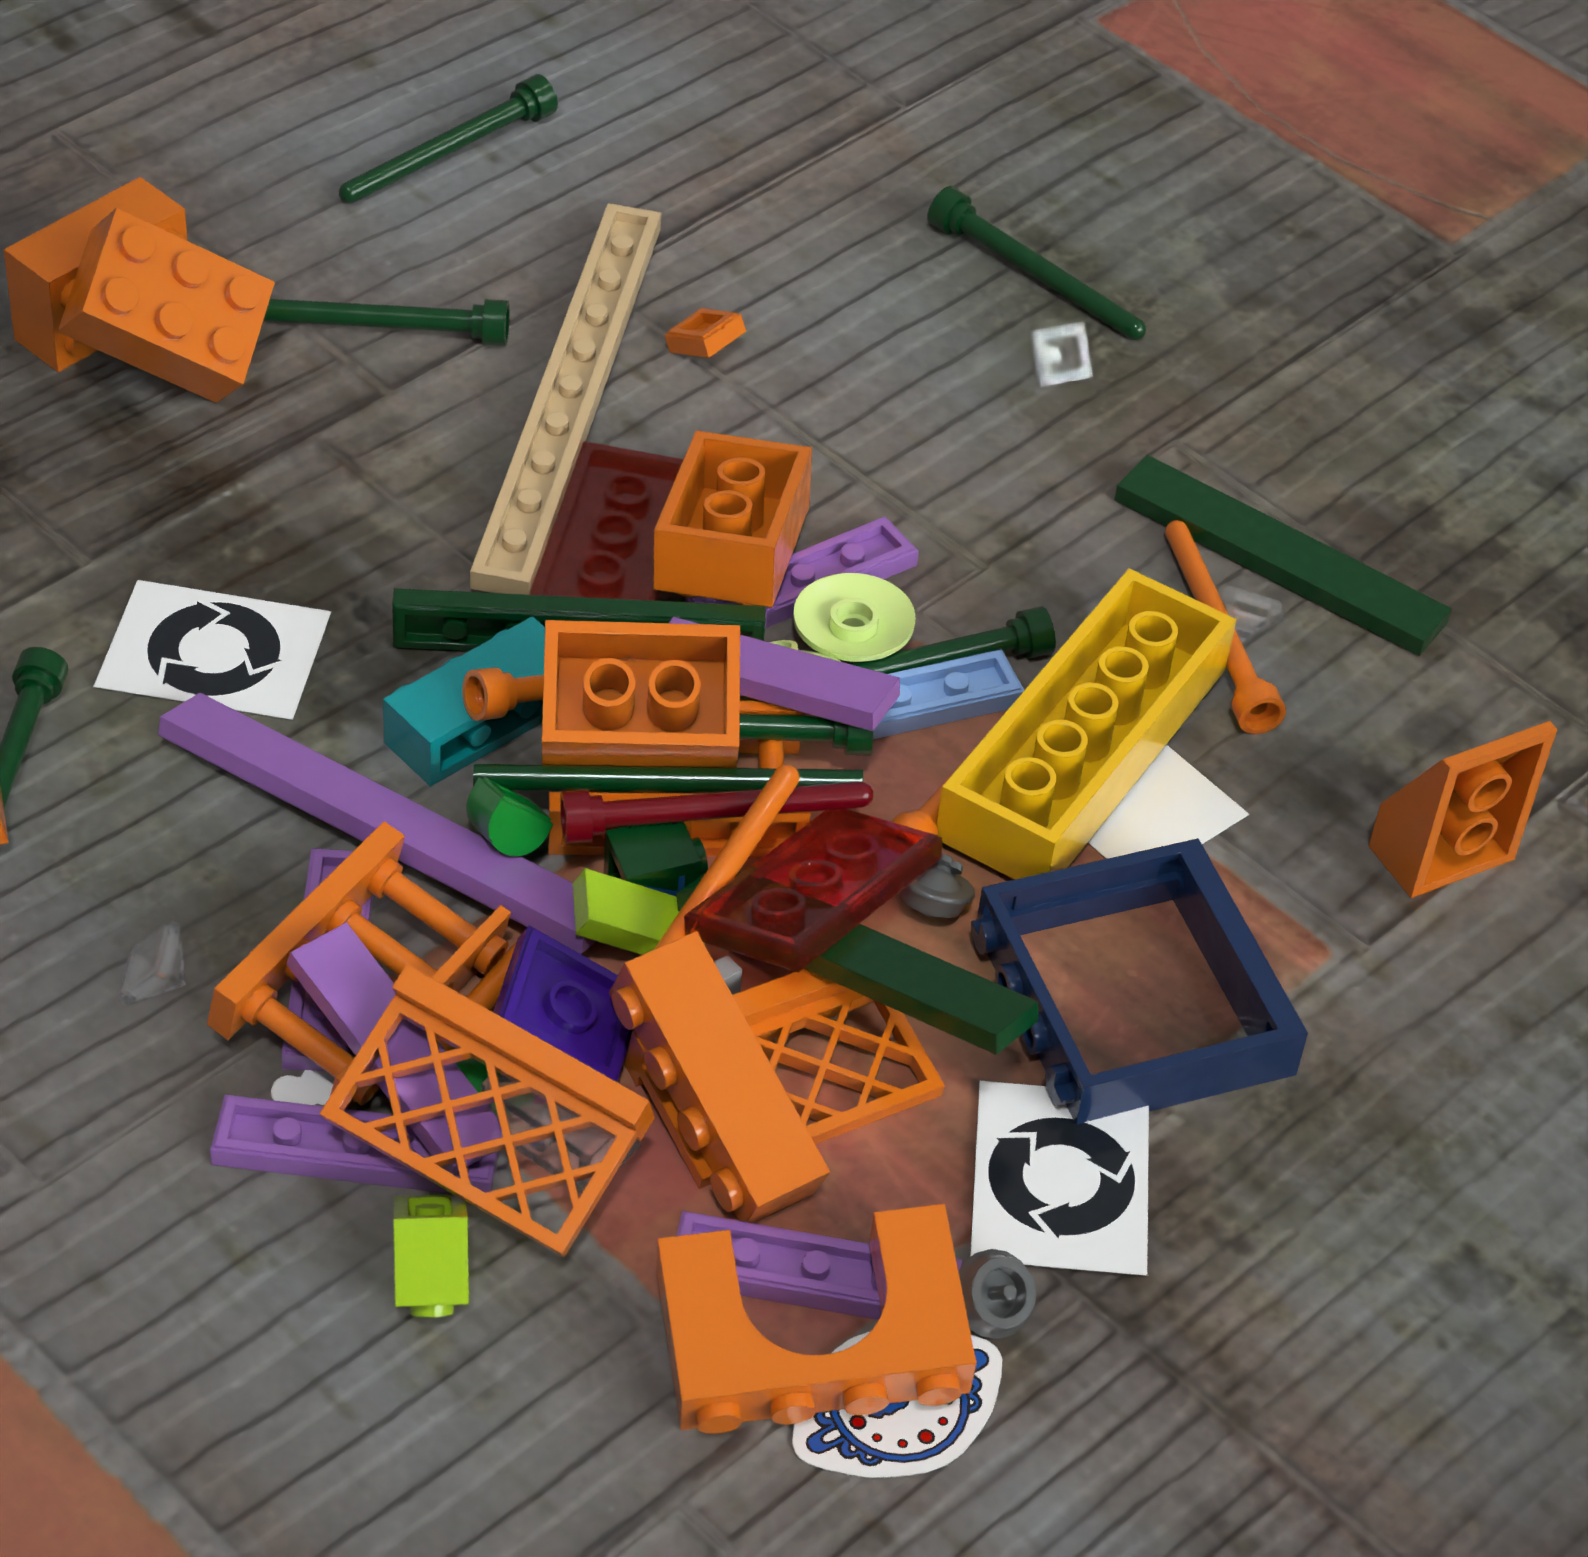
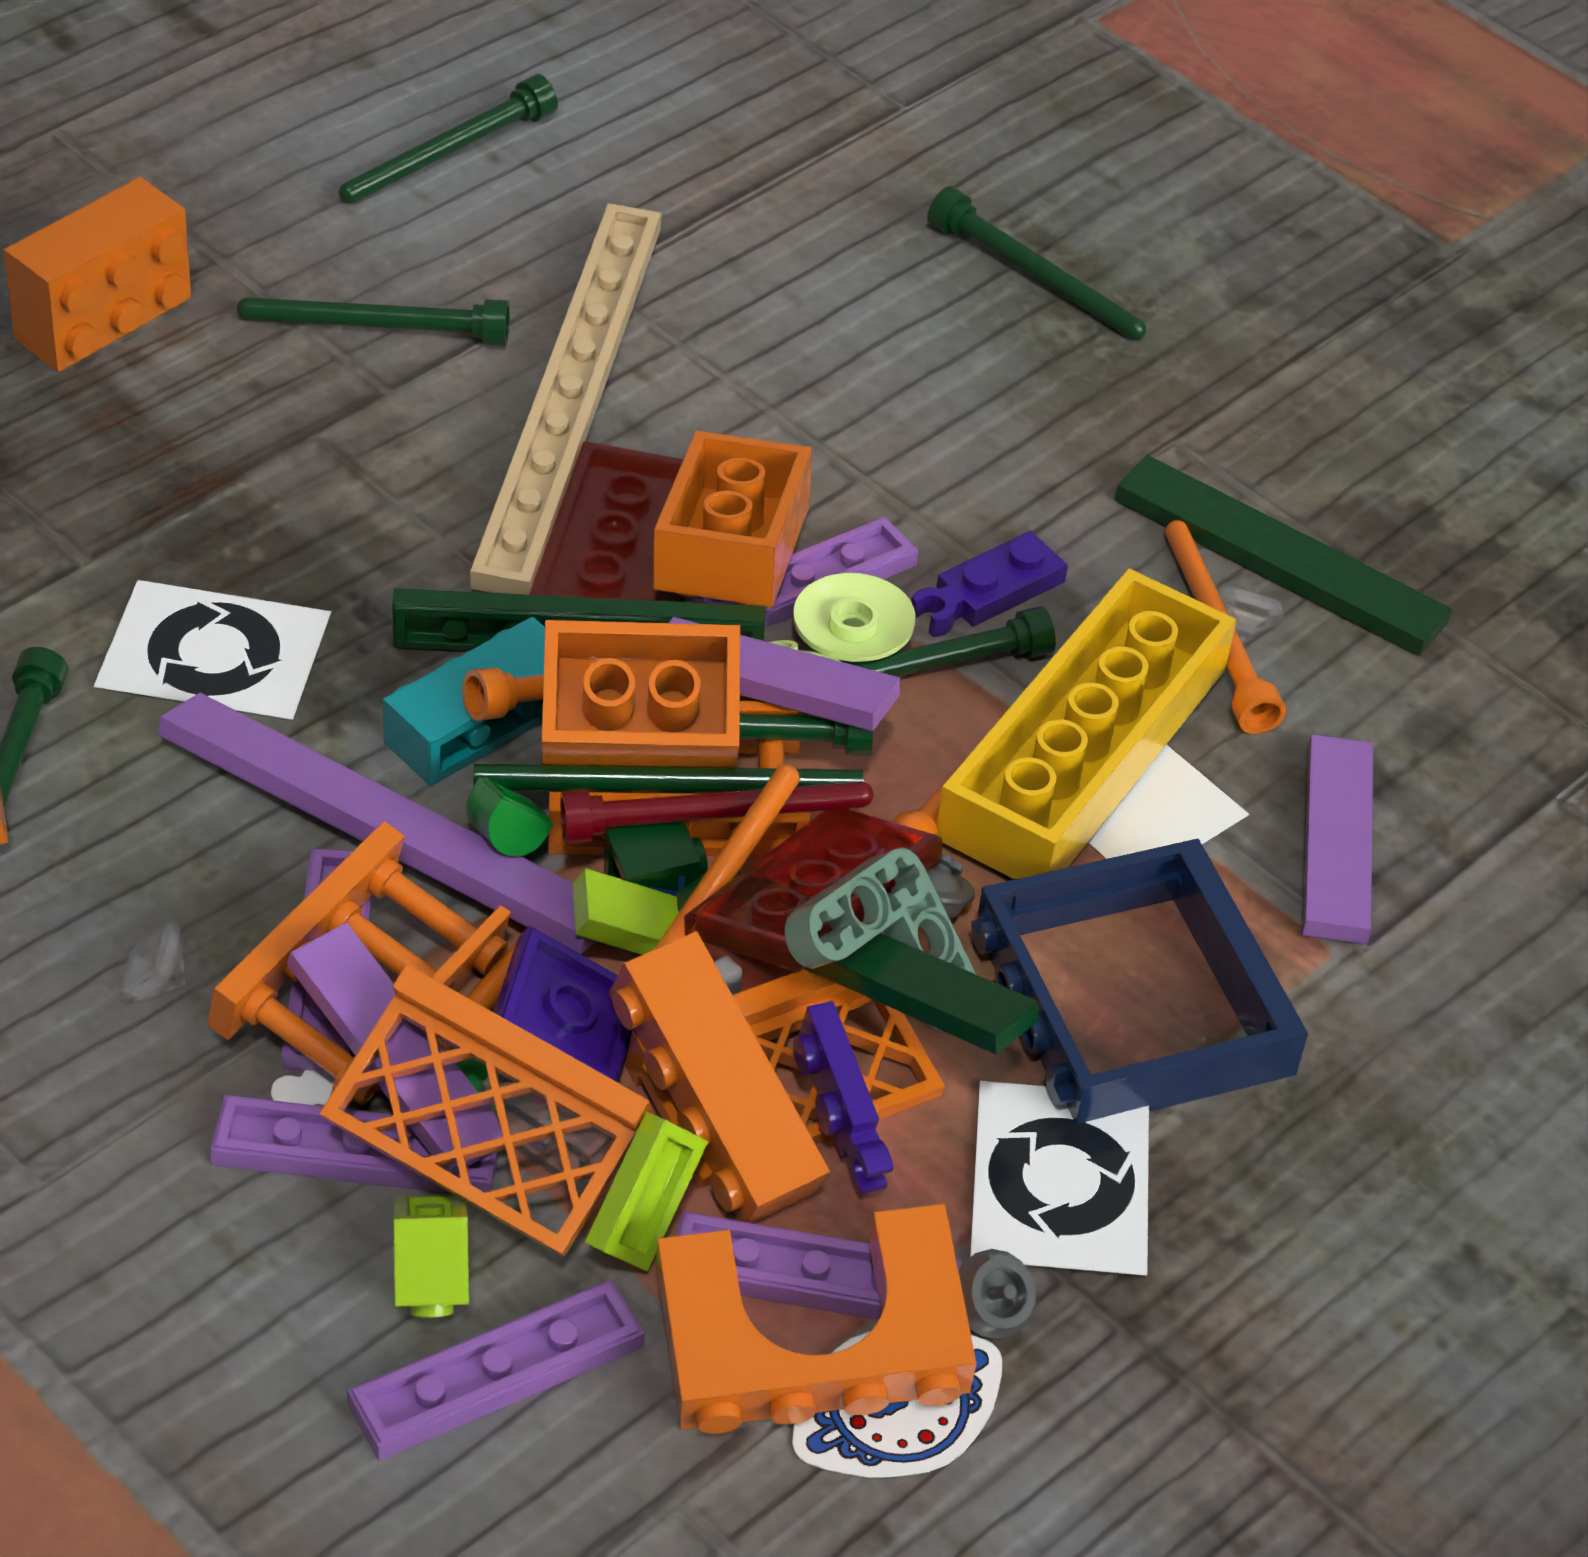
orange brick [58,207,275,403] -> none
orange tile [664,308,746,358] -> none
light blue tile [873,649,1024,739] -> none
clear slope [1029,321,1093,387] -> none
orange slope [1369,721,1557,898] -> none
none -> medium lavender tile [347,1279,645,1461]
none -> lime tile [584,1111,708,1272]
none -> sand green beam [785,848,976,1034]
none -> dark purple plate [793,1001,894,1195]
none -> dark purple plate [911,530,1068,637]
none -> medium lavender tile [1302,734,1373,944]

